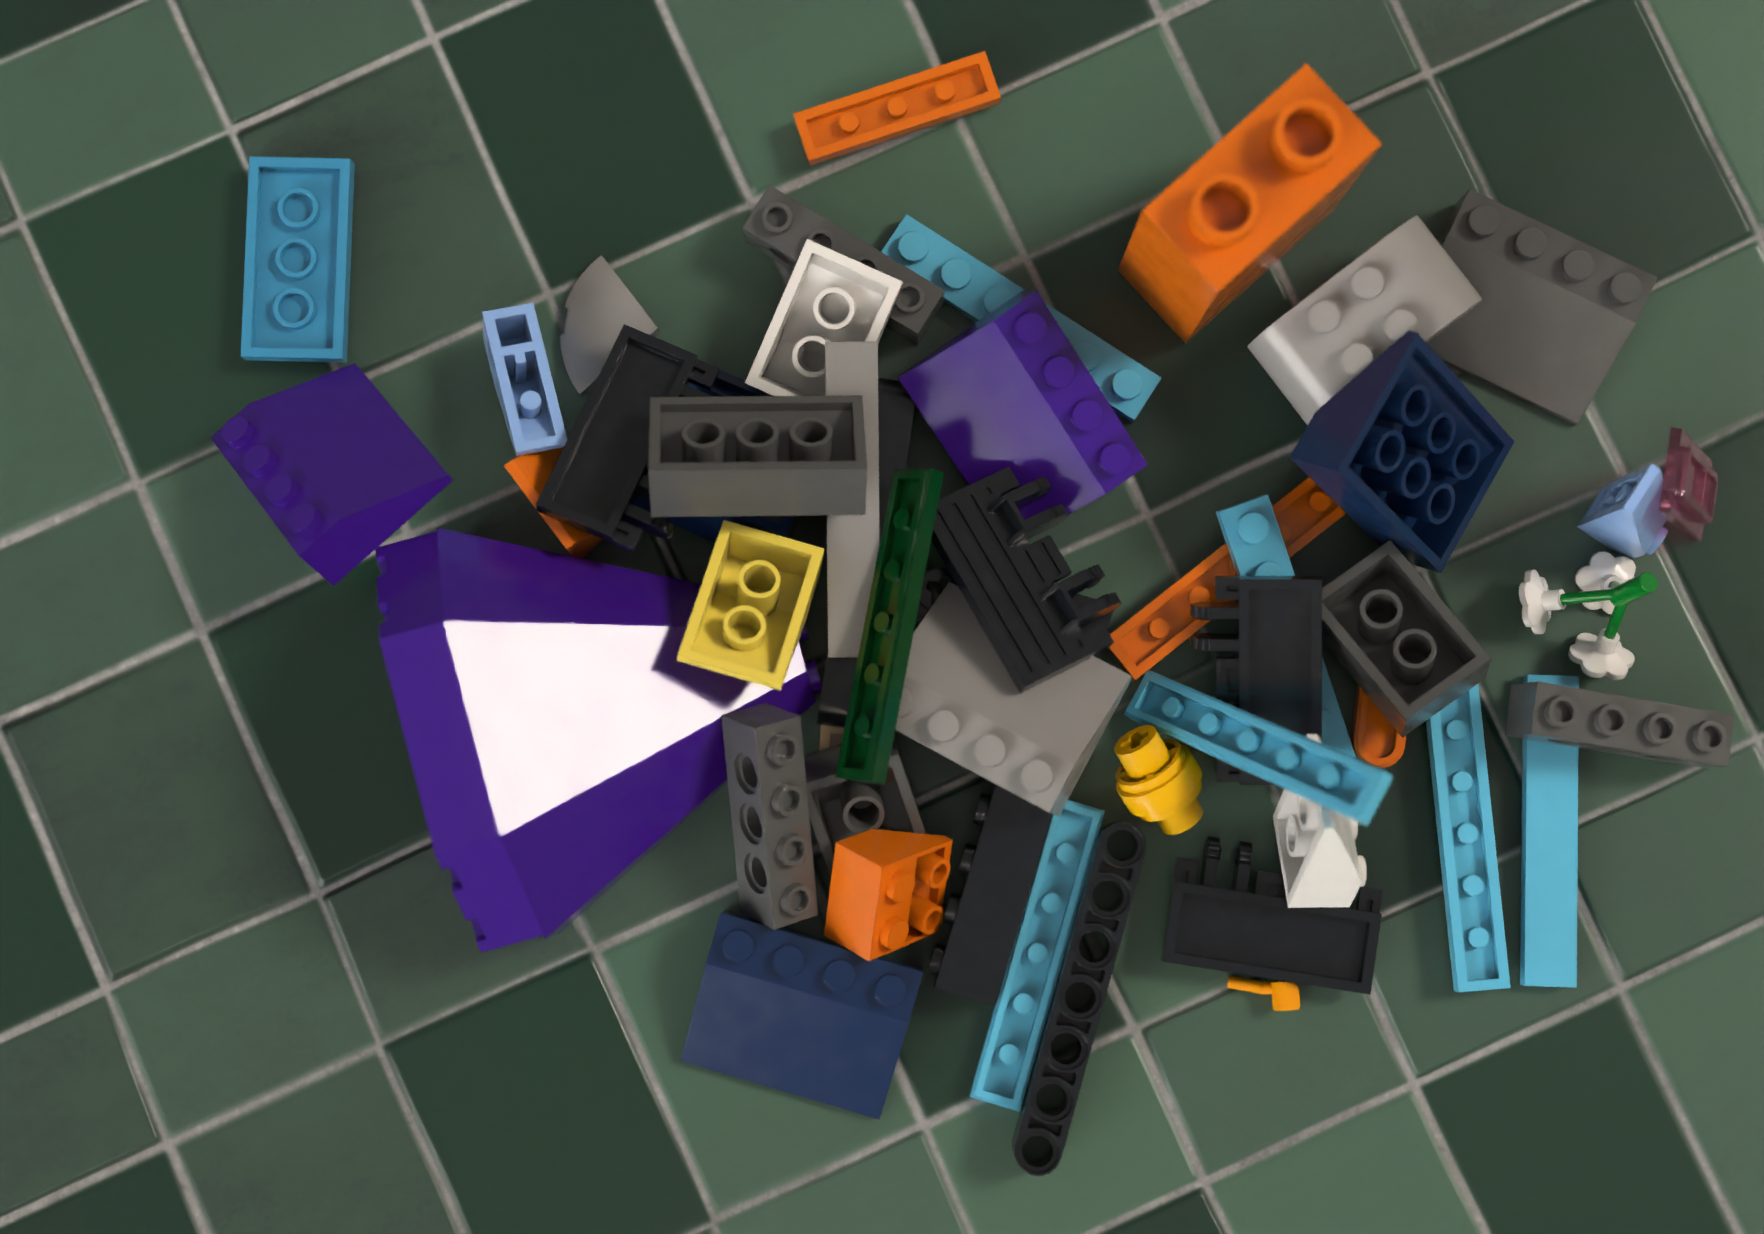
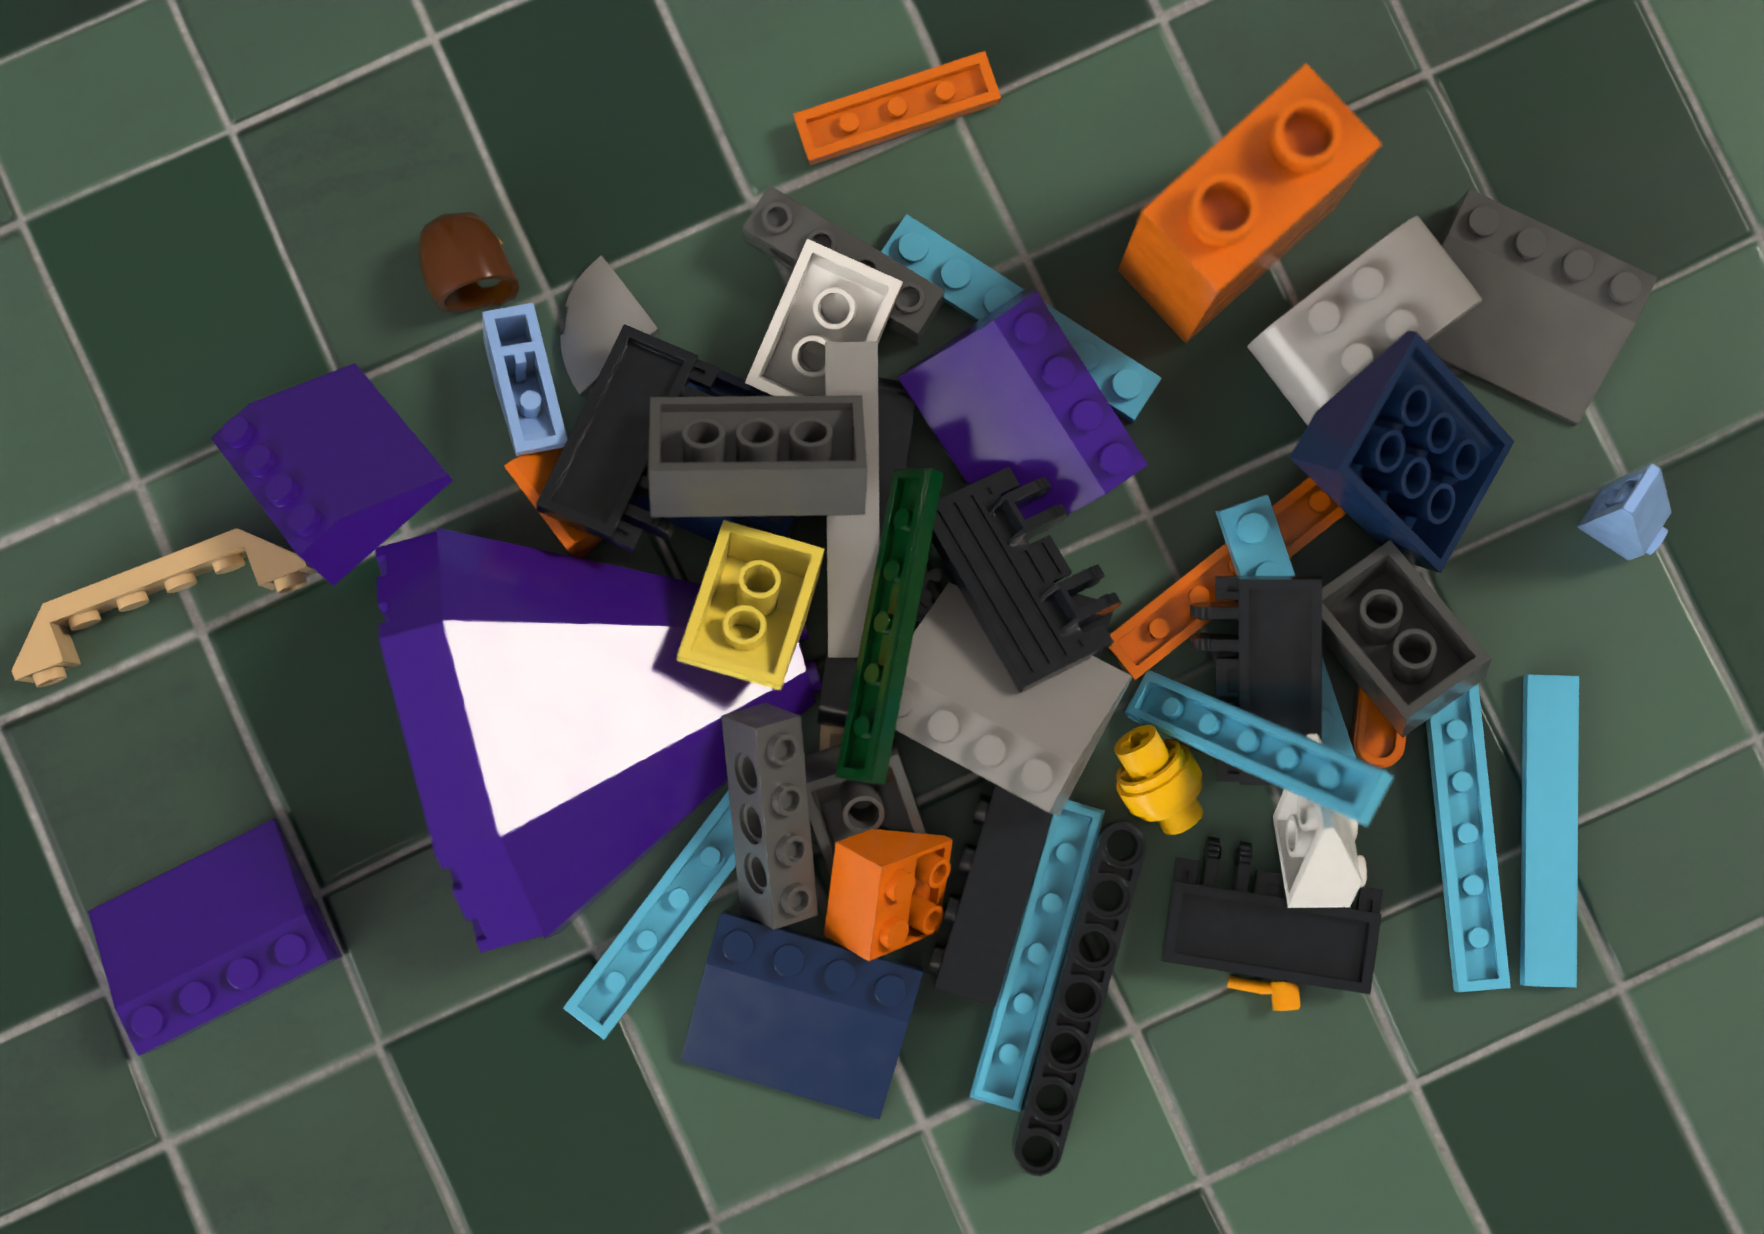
dark azure plate [240,156,355,363] -> none
dark grey brick [1505,682,1734,767] -> none
white plant [1519,551,1658,680] -> none
clear pink piece [1659,428,1718,541] -> none
none -> tan slope [11,528,317,688]
none -> dark purple slope [88,819,342,1056]
none -> reddish brown piece [418,212,519,312]
none -> medium azure plate [563,790,736,1040]

